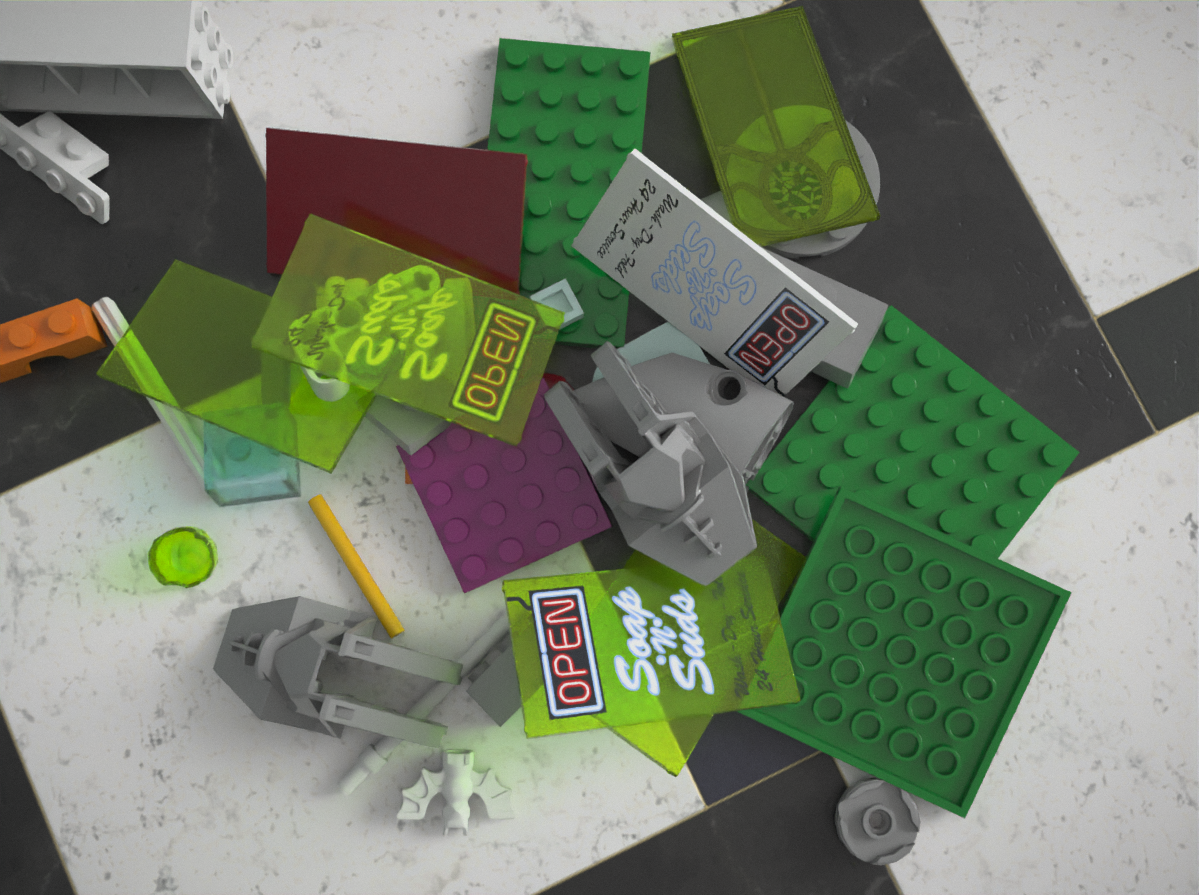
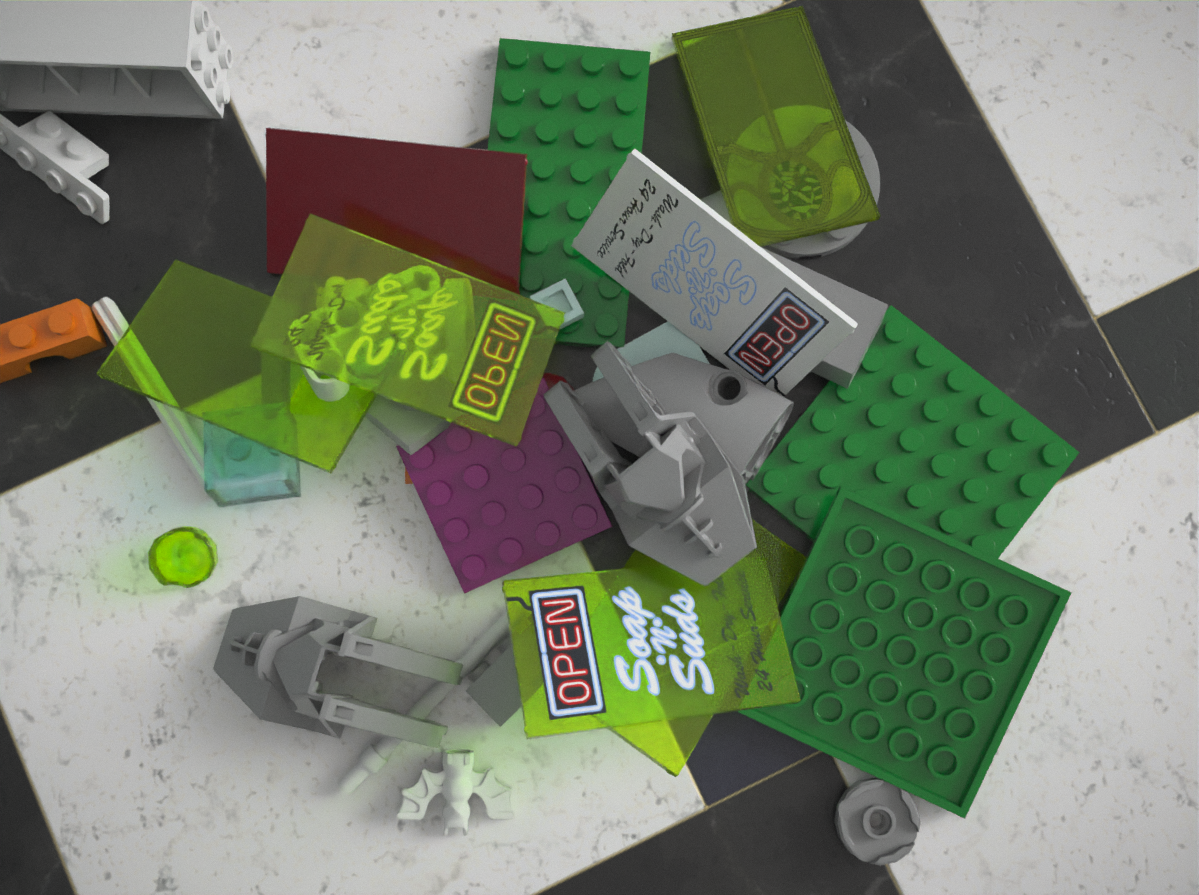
yellow piece [308,494,405,639] -> none

